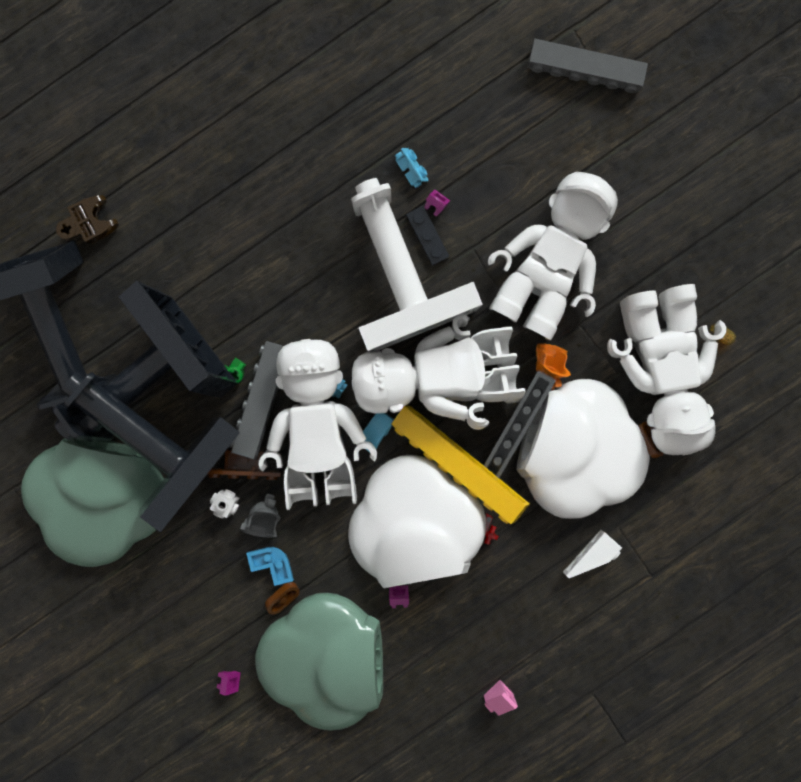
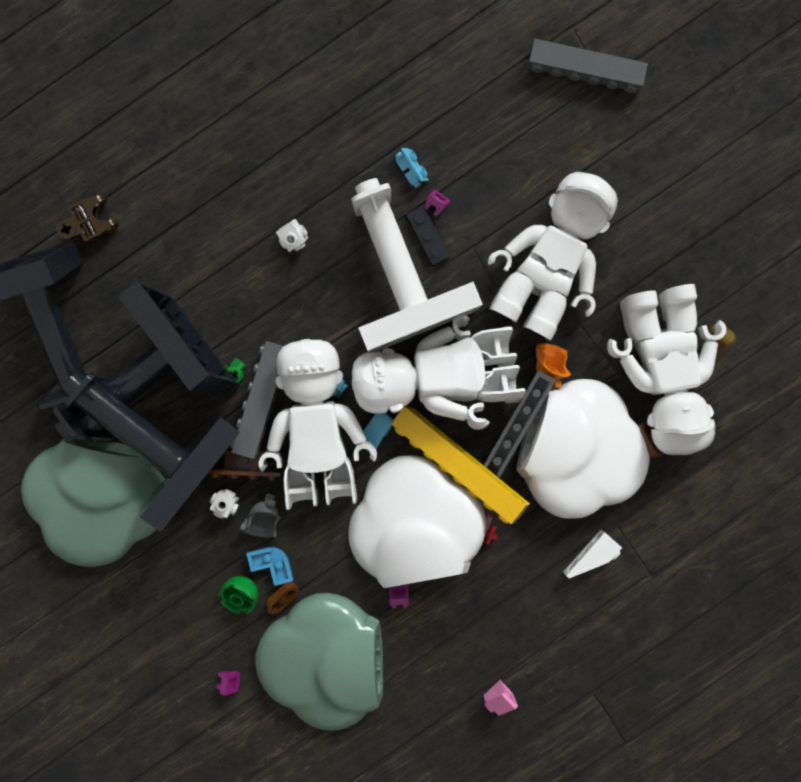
none -> green cylinder [218,576,259,614]
none -> white brick [276,219,308,252]

